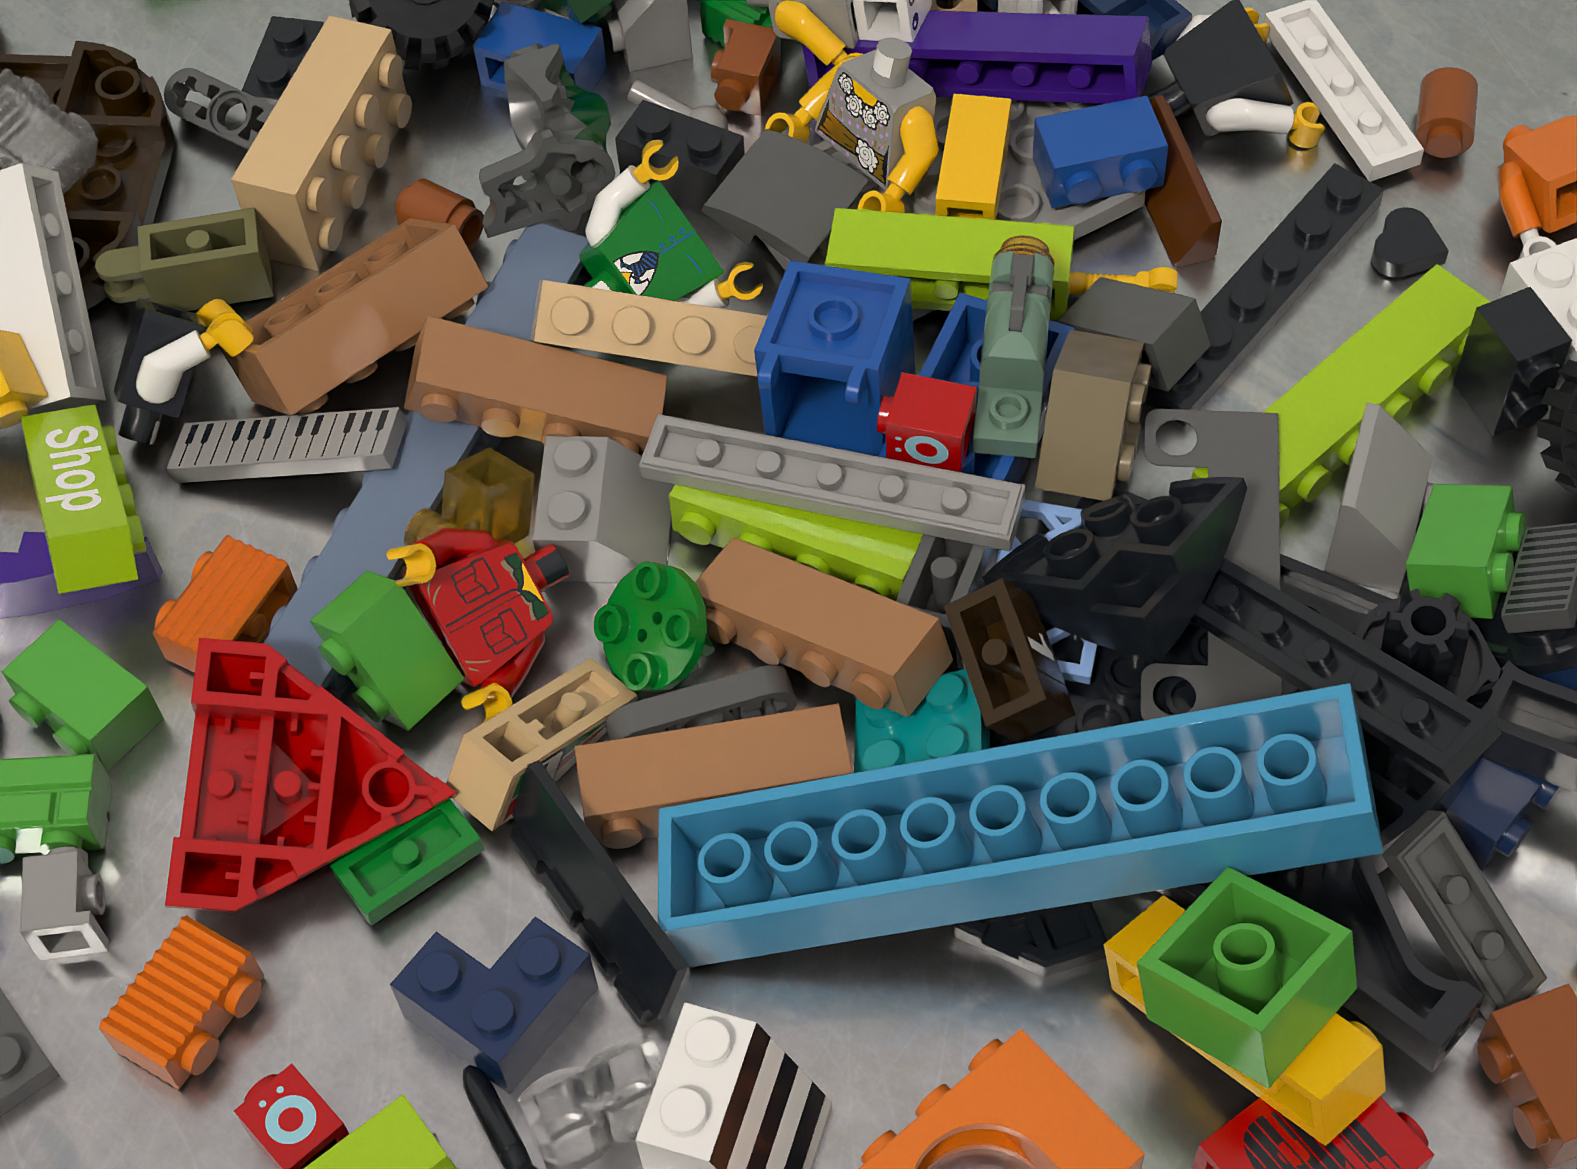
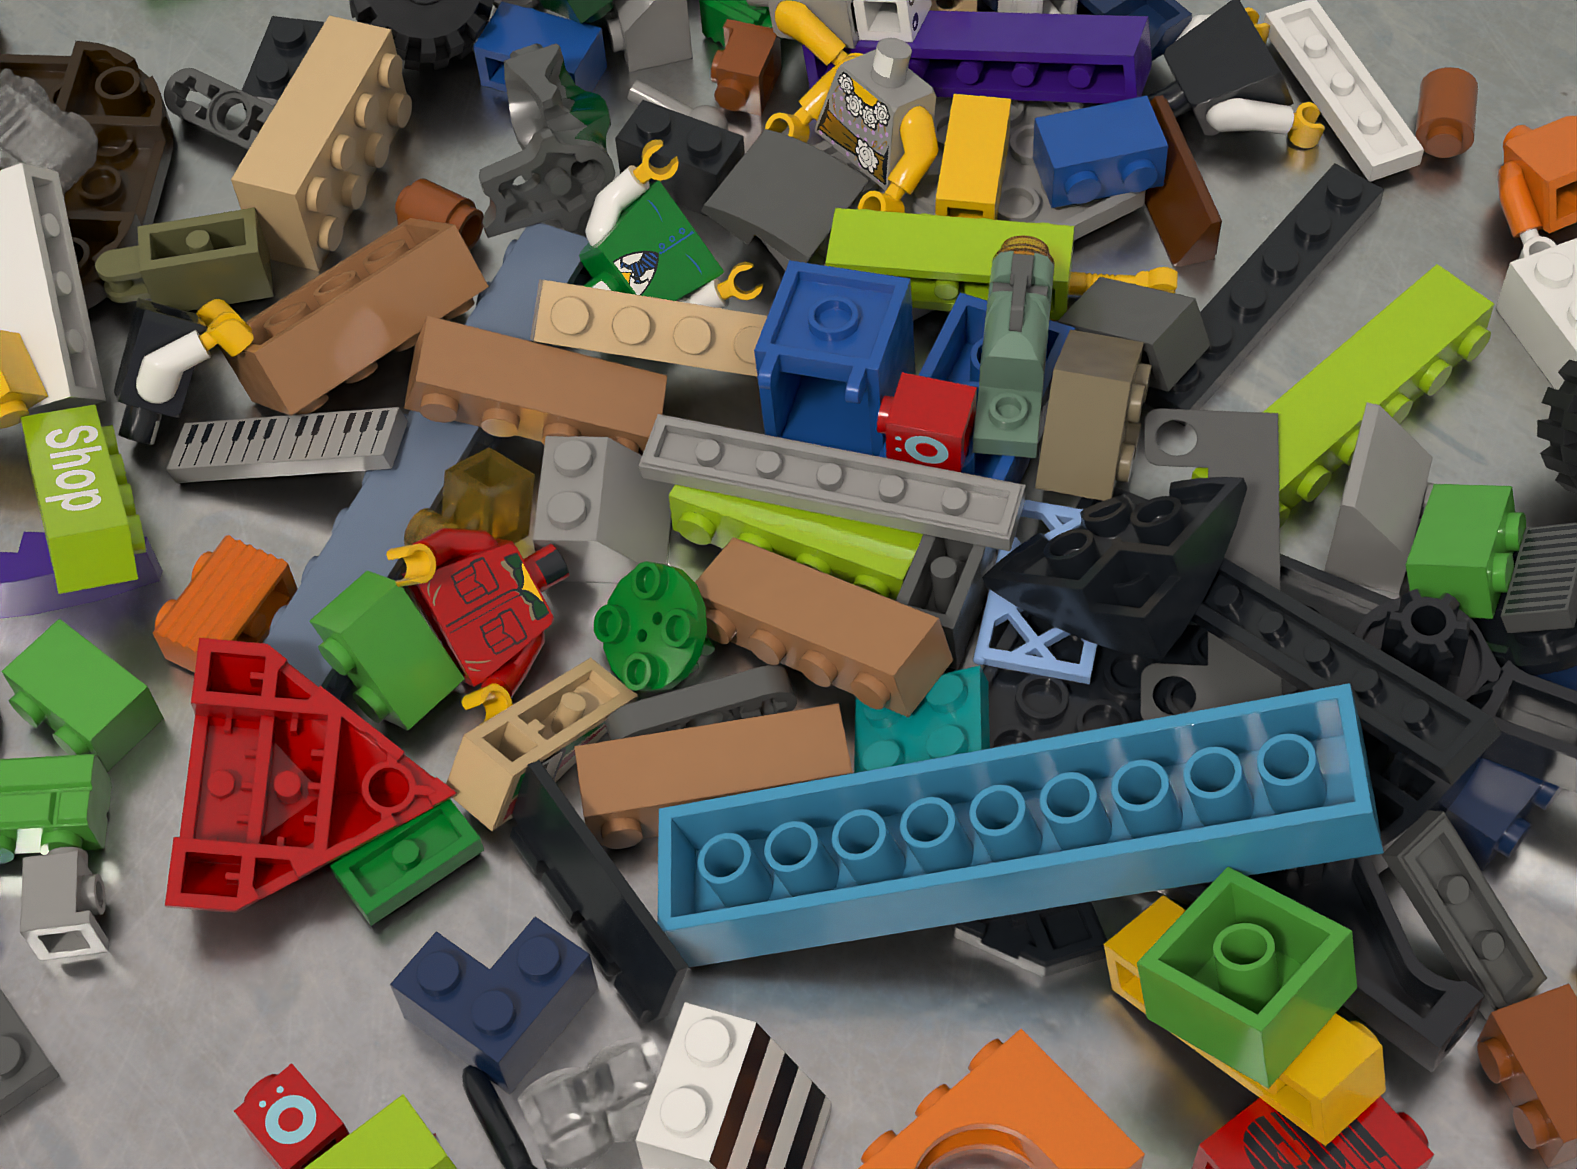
orange brick [99,915,264,1089] -> none
dark brown brick [944,578,1076,742] -> none
black tile [1371,207,1449,278] -> none
black brick [1453,286,1572,437] -> none

